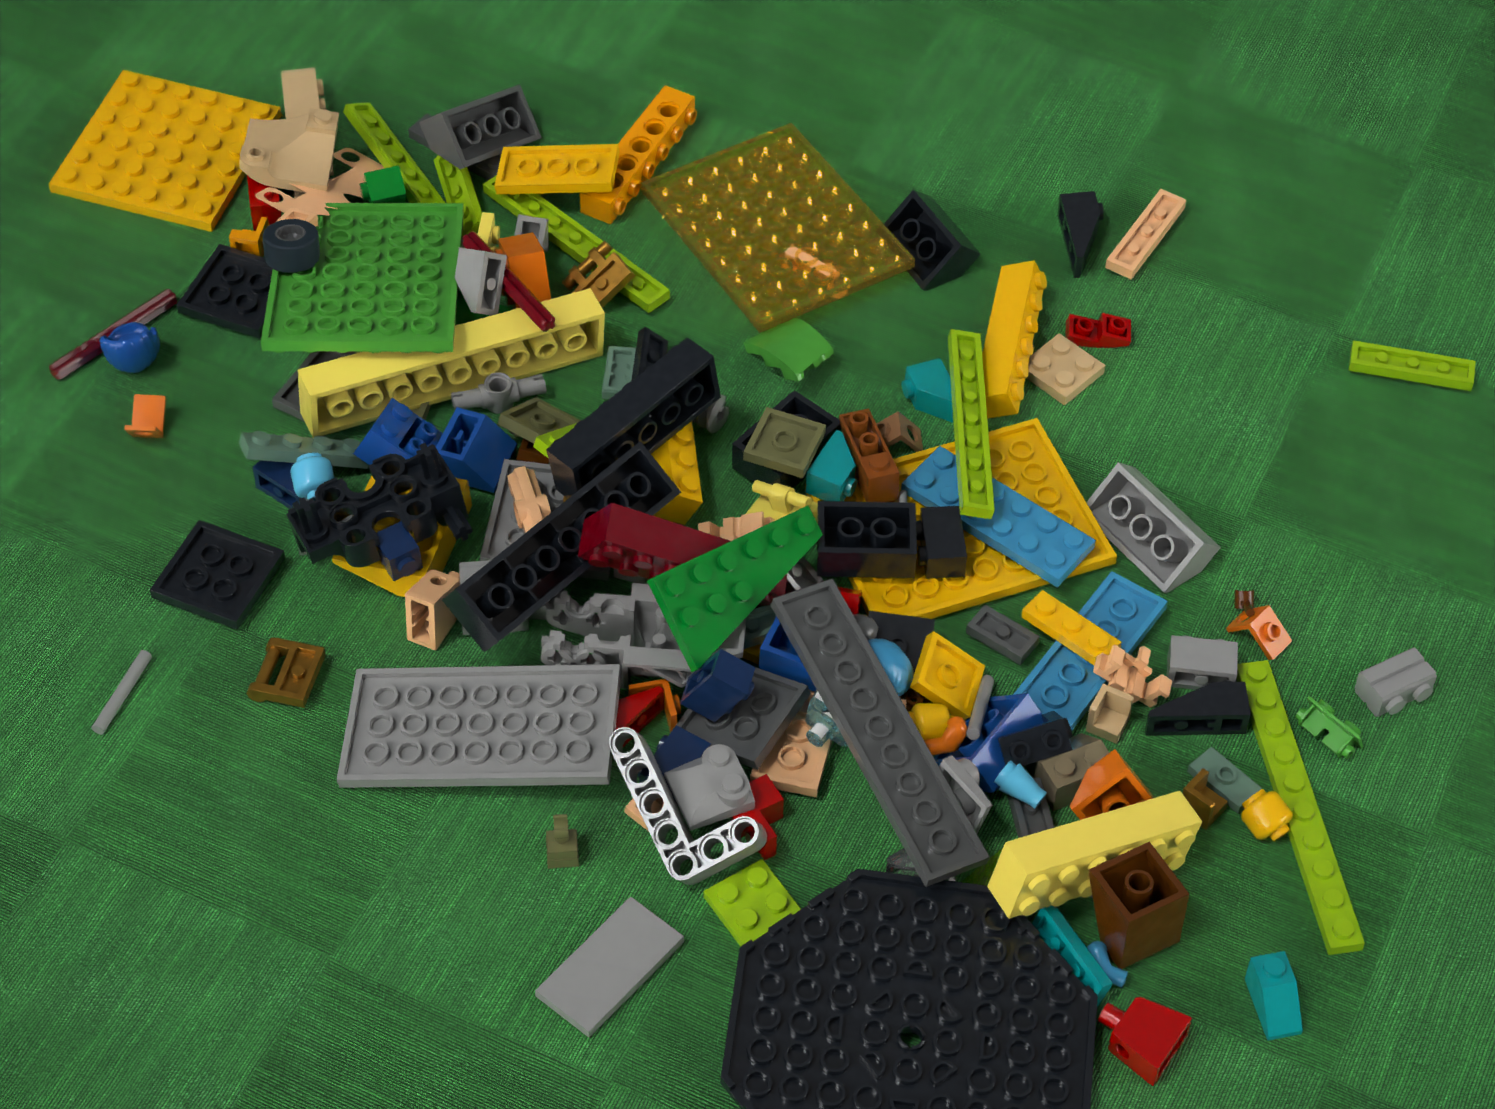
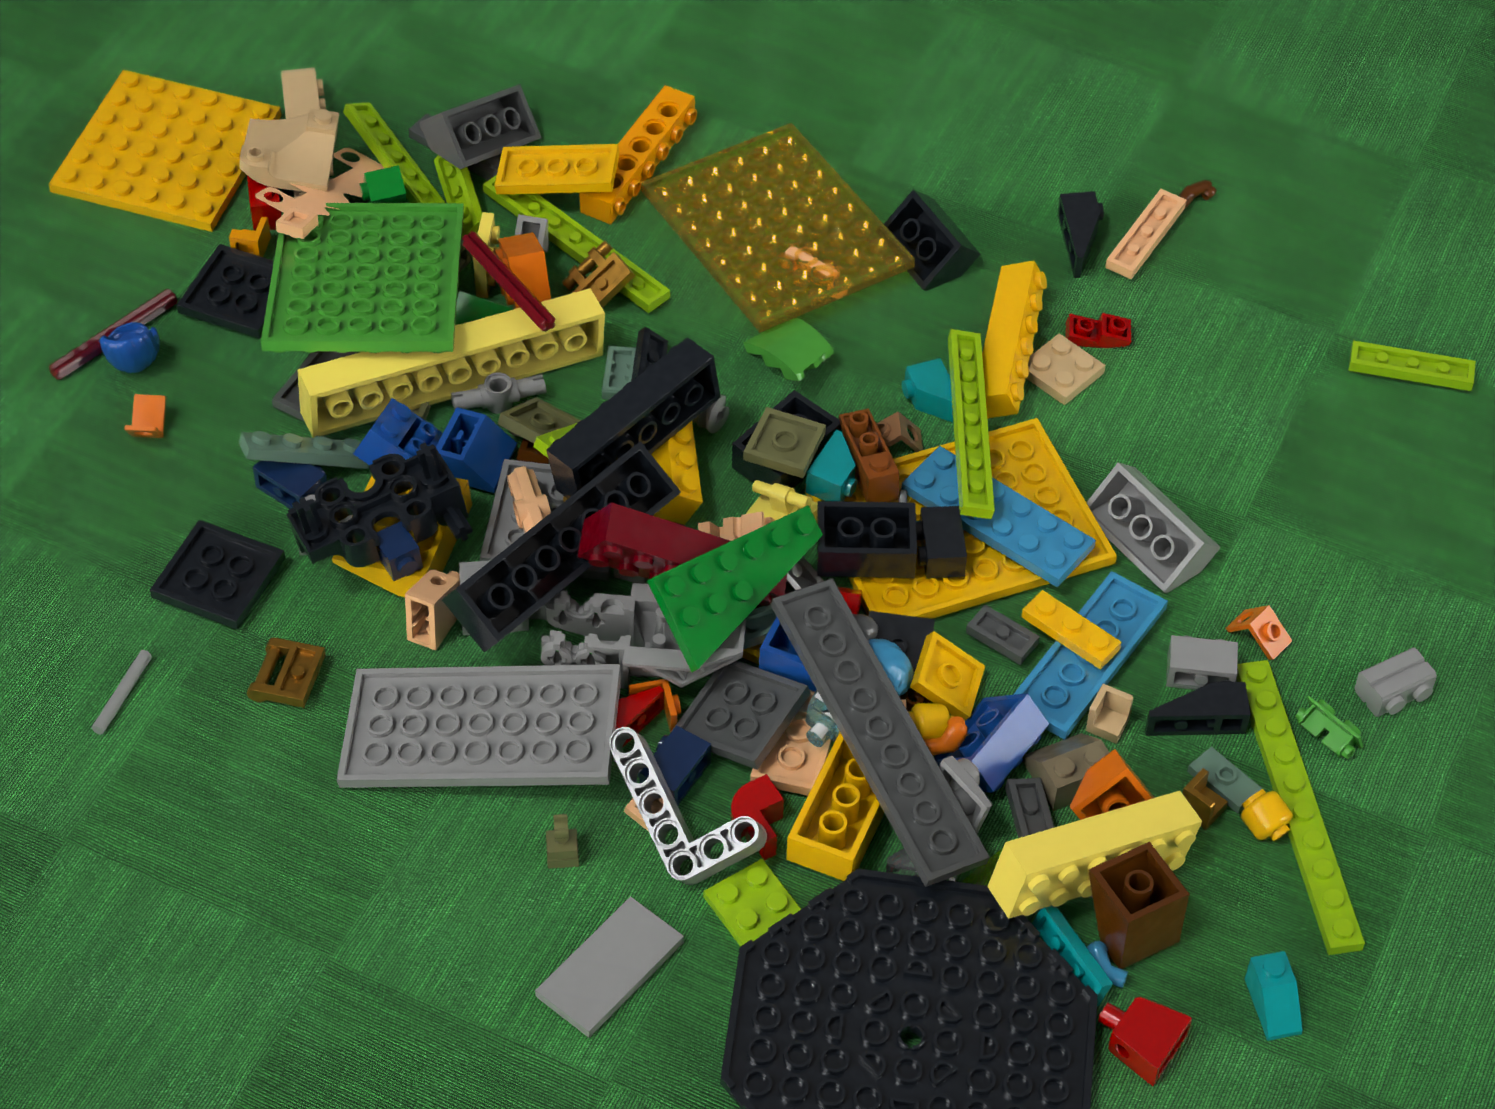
black wheel [263,219,320,273] -> none
medium azure head [290,453,335,501] -> none
light grey slope [455,247,507,316] -> none
light grey slope [664,744,755,831] -> none
dark blue brick [680,649,755,722] -> none
light grey bar [966,675,994,740] -> none
medium azure cone [994,760,1047,809] -> none
black bracket [998,711,1072,766] -> none
light nougat piece [1093,645,1172,708] -> none
reddish brown hand [1234,590,1254,617] -> none
none -> yellow brick [786,732,885,881]
none -> reddish brown arm [1178,179,1216,210]

